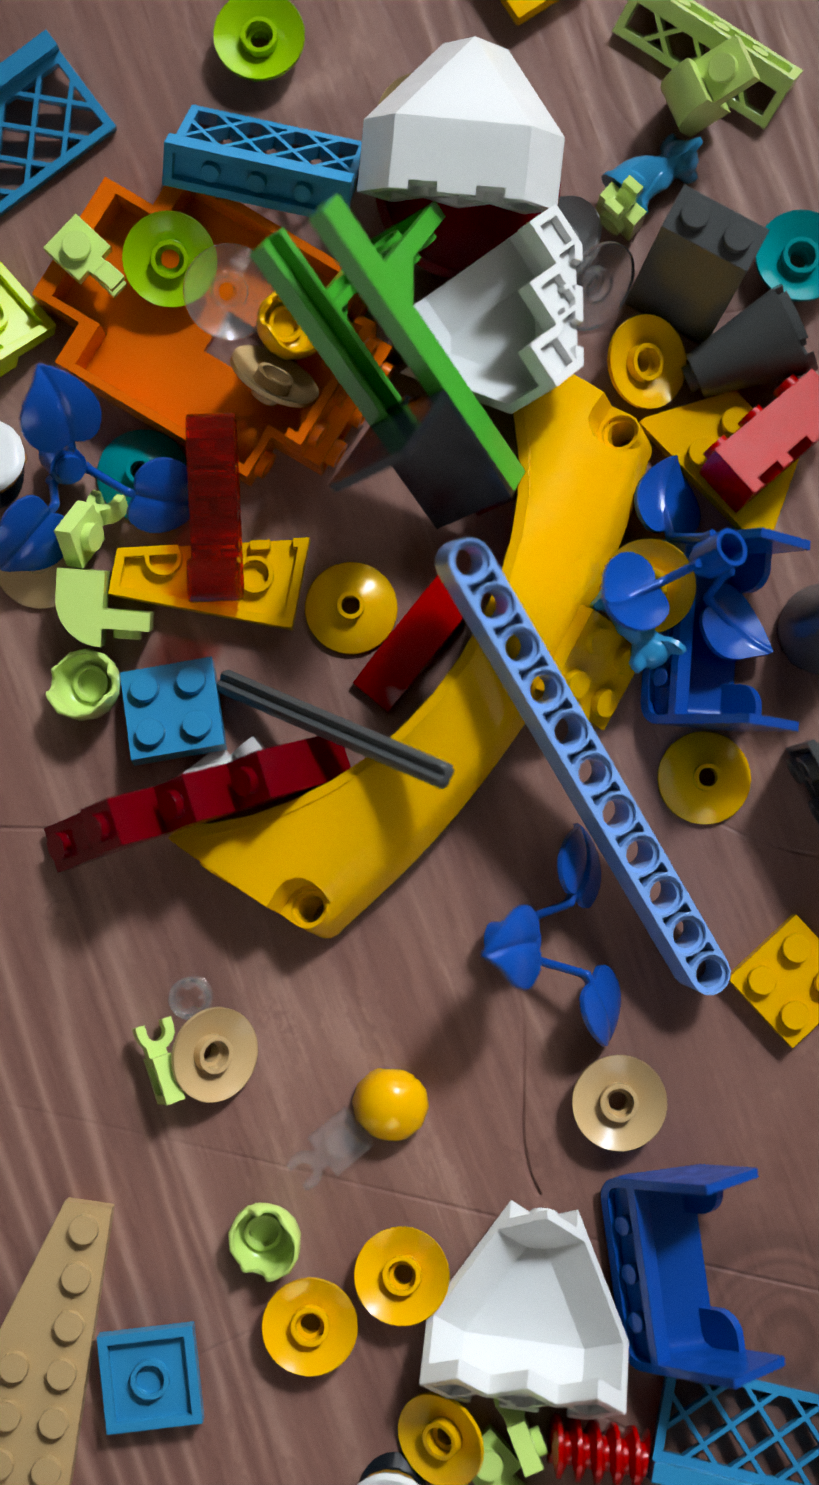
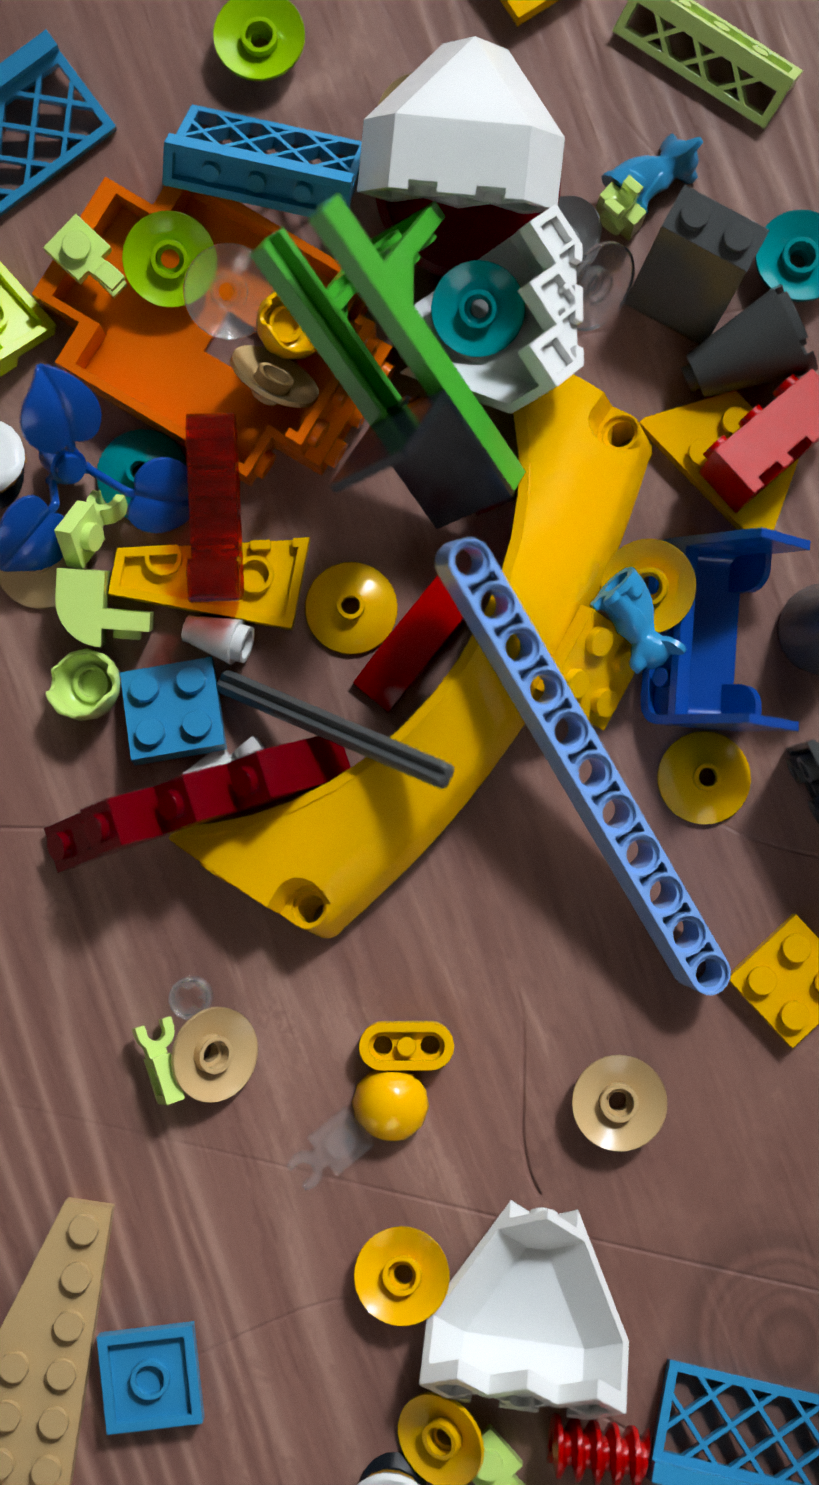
yellowish green hair [228,1202,301,1282] -> none
yellow dish [262,1277,358,1376] -> none
blue plant [481,823,621,1046] -> none
yellowish green plate [493,1398,549,1477] -> none
blue plant [601,455,774,661] -> none
blue windscreen [601,1164,786,1389] -> none
yellow dish [607,314,686,409] -> none
yellowish green brick [660,34,760,137] -> none
none -> white cone [181,615,255,665]
none -> yellow plate [359,1021,454,1071]
none -> teal dish [431,260,525,357]

